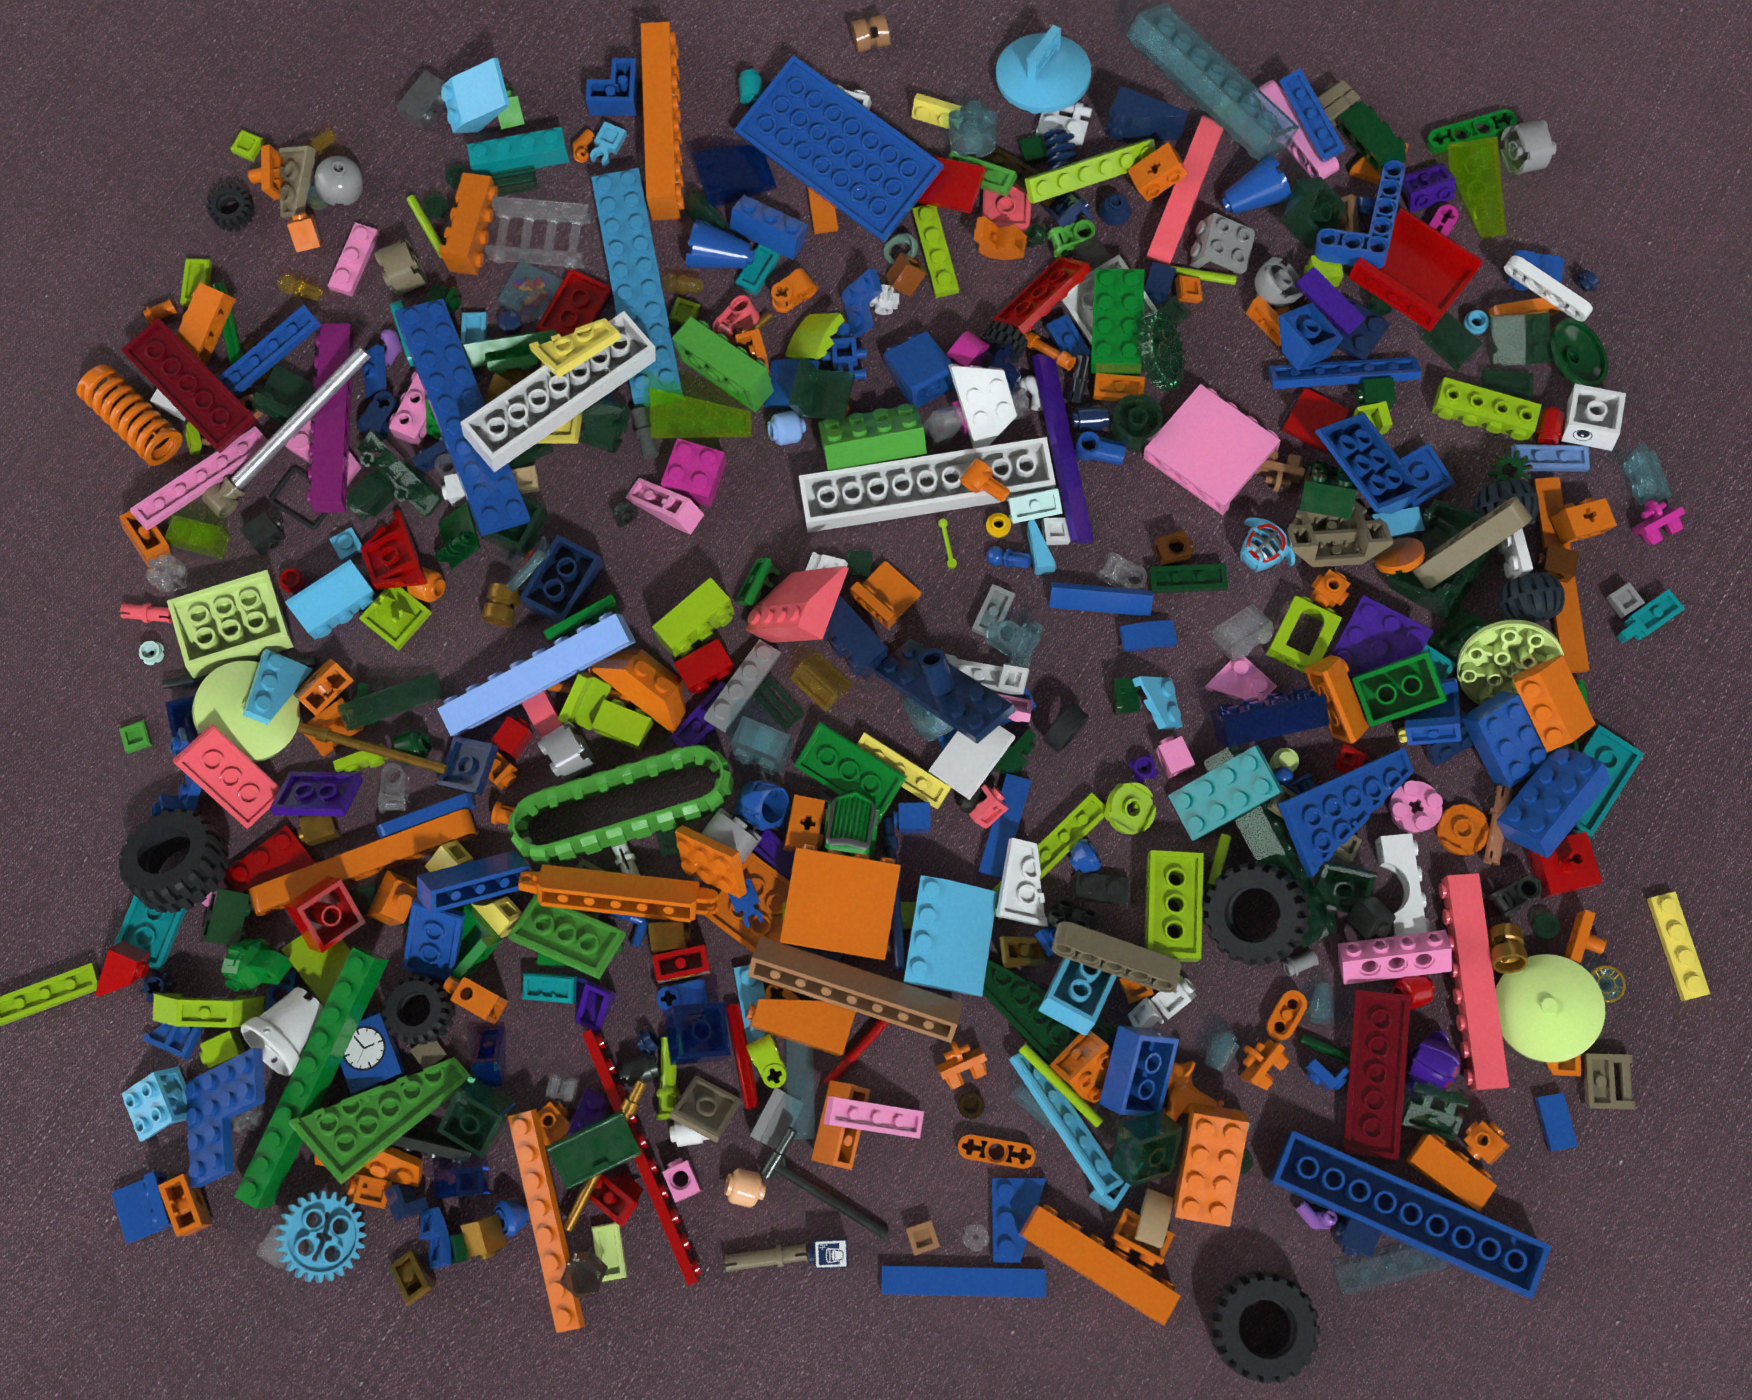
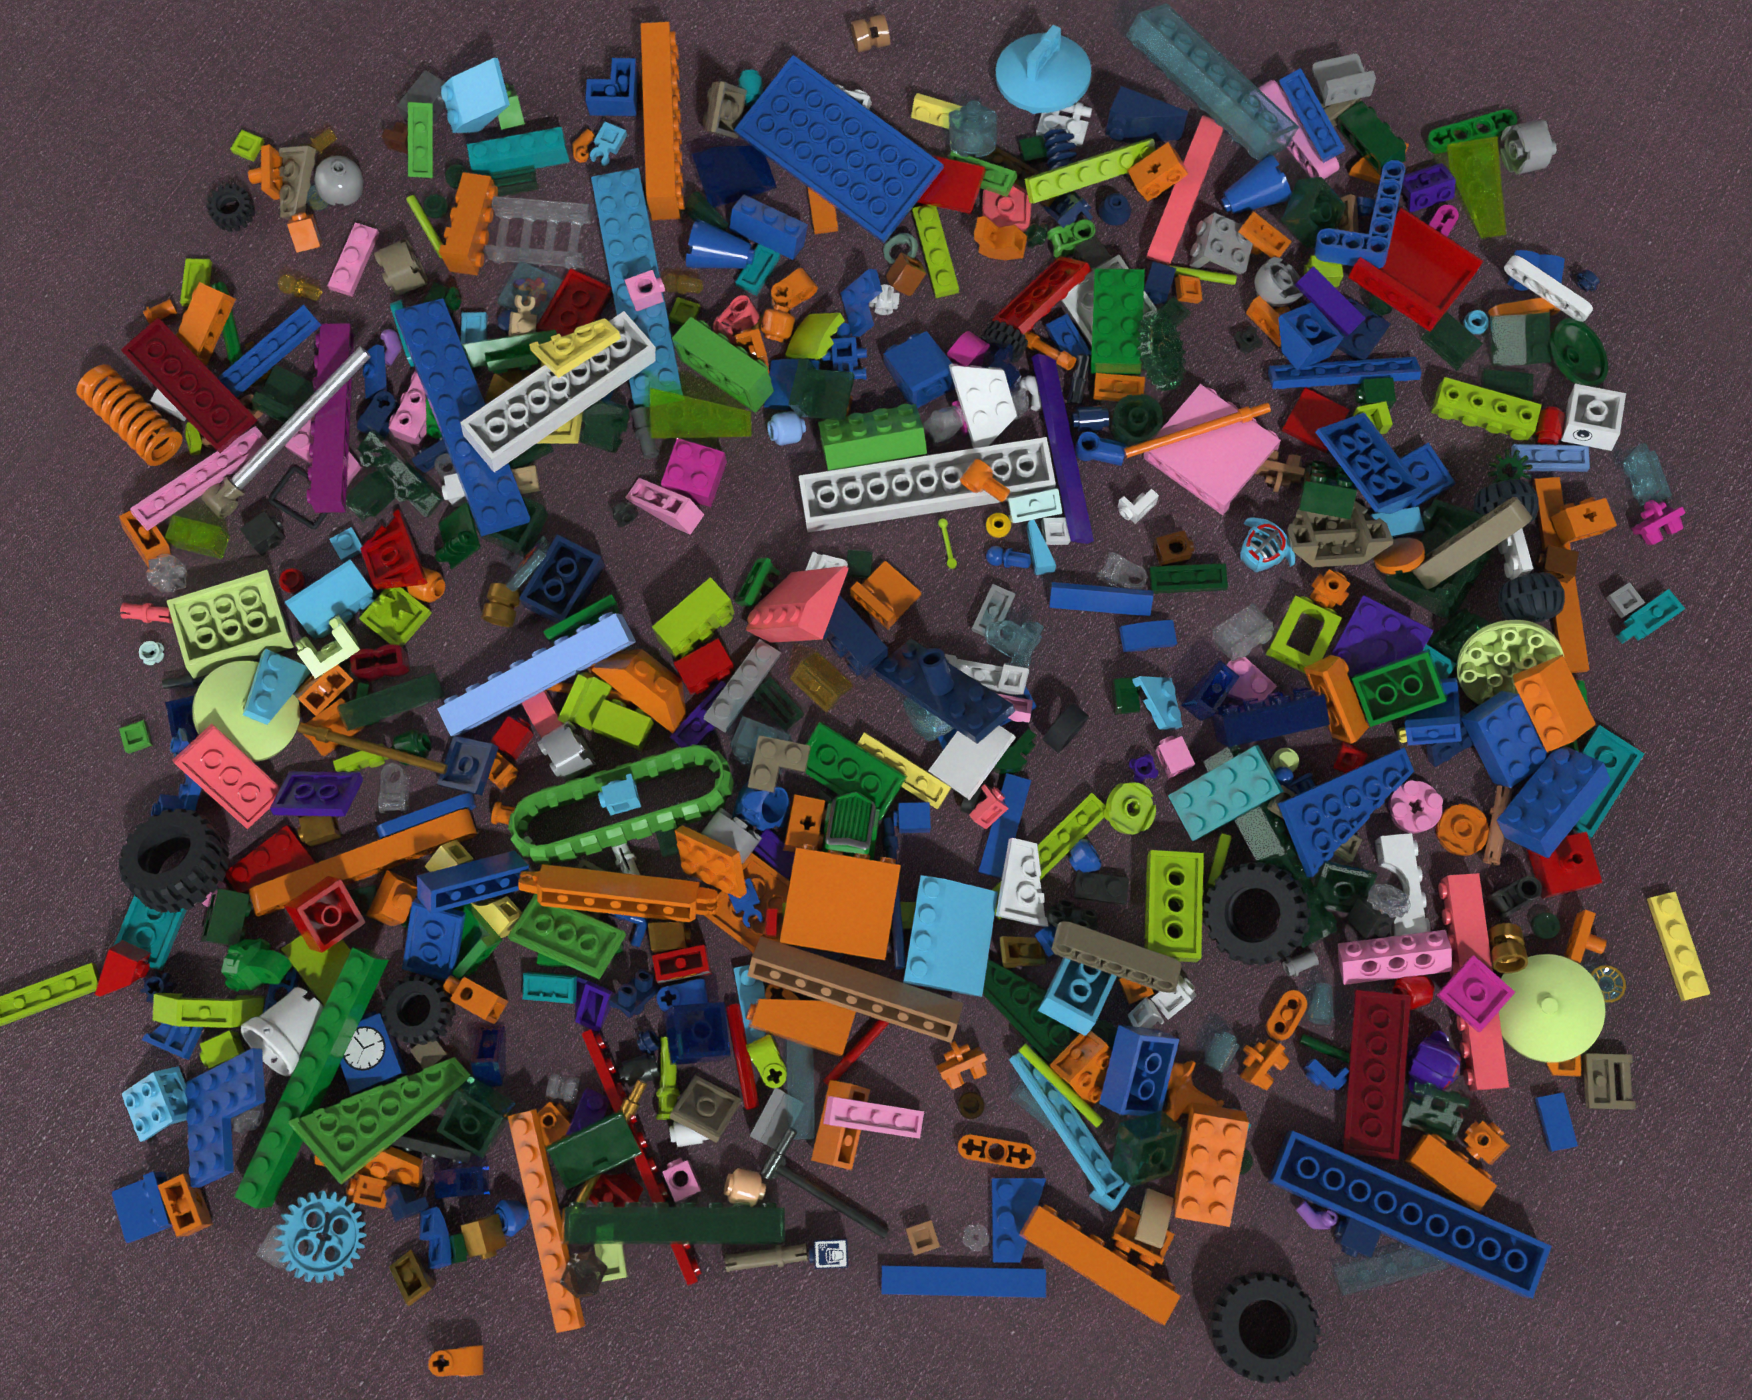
none -> yellowish green panel [295,615,360,679]
none -> dark red brick [350,644,410,681]
none -> copper panel [382,122,408,154]
none -> bright green plate [408,102,433,178]
none -> orange piece [428,1346,484,1377]
none -> tan plate [508,295,537,336]
none -> clear green brick [561,1202,785,1244]
none -> medium azure brick [598,774,641,815]
none -> dark blue hips [609,969,660,1018]
none -> bright pink brick [625,270,665,312]
none -> dark tan slope [703,81,747,139]
none -> dark tan plate [748,736,811,793]
none -> orange head [760,305,795,343]
none -> red tile [765,908,779,939]
none -> white bracket [1118,489,1159,524]
none -> orange bar [1124,402,1271,458]
none -> clear blue slope [1181,660,1240,721]
none -> pearl dark grey plate [1234,326,1263,354]
none -> orange tile [1238,212,1292,258]
none -> light grey bracket [1312,54,1376,106]
none -> clear gear [1367,884,1411,918]
none -> dark pink plate [1437,955,1515,1032]

